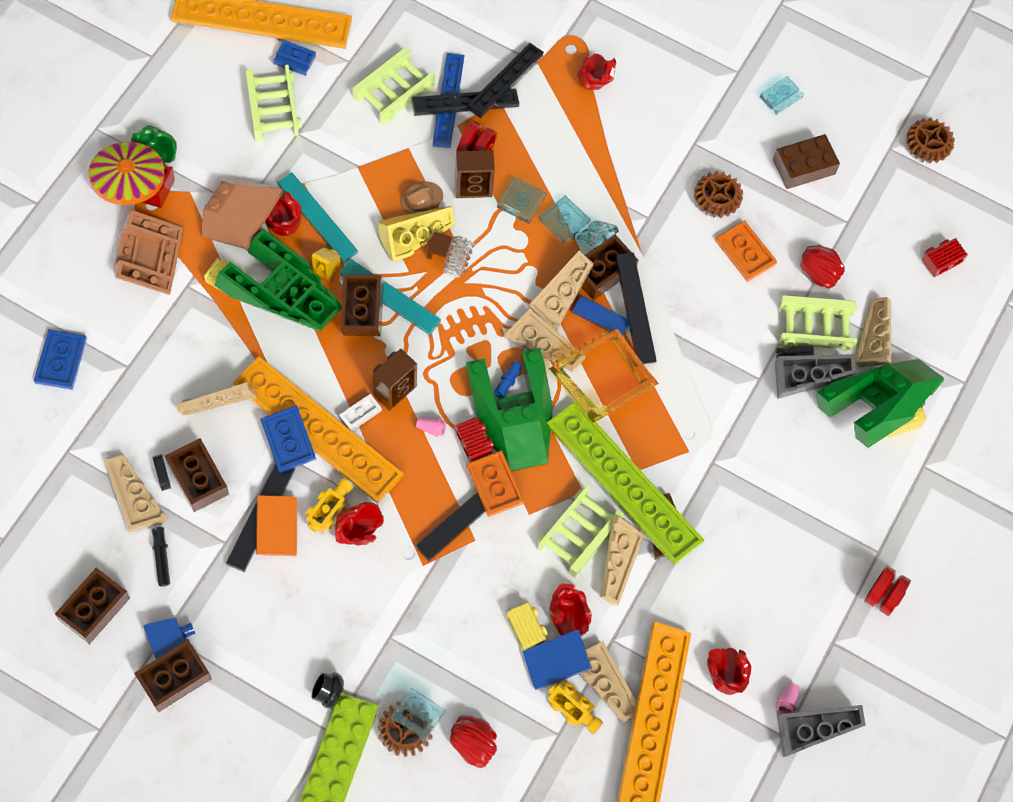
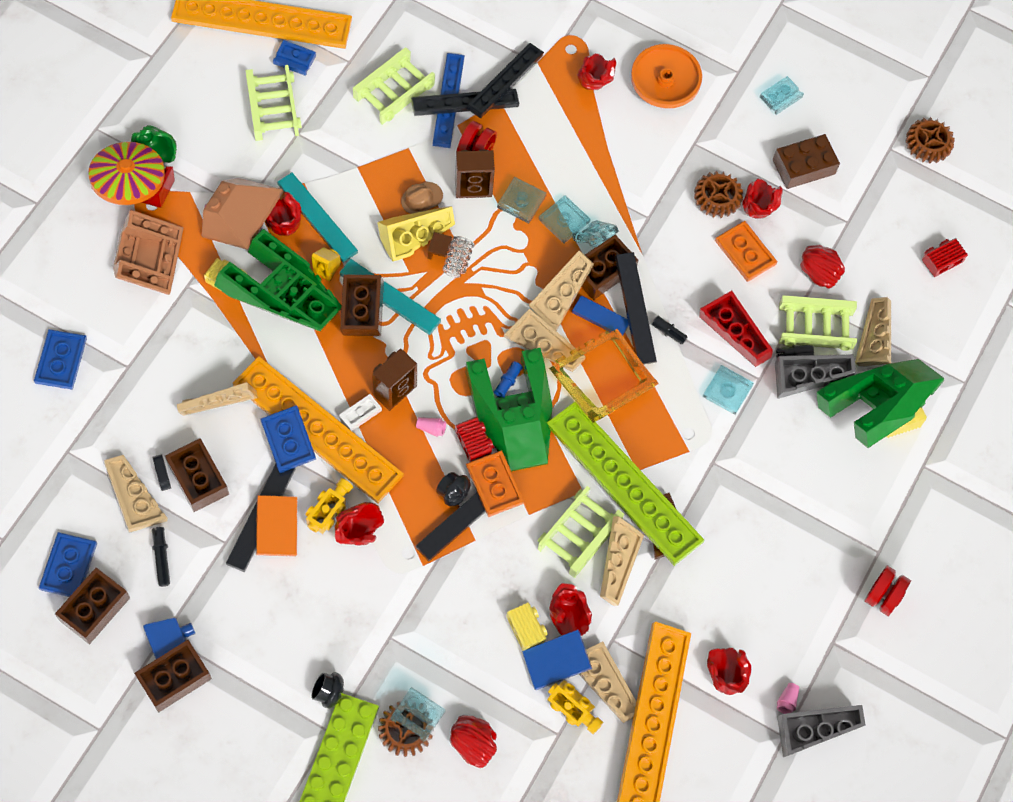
none -> blue tile [39,532,97,597]
none -> black piece [436,472,471,506]
none -> orange dish [631,44,702,108]
none -> black axle [652,315,688,344]
none -> red wedge [699,290,773,367]
none -> clear light blue plate [702,365,754,415]
none -> red hair [742,179,783,219]

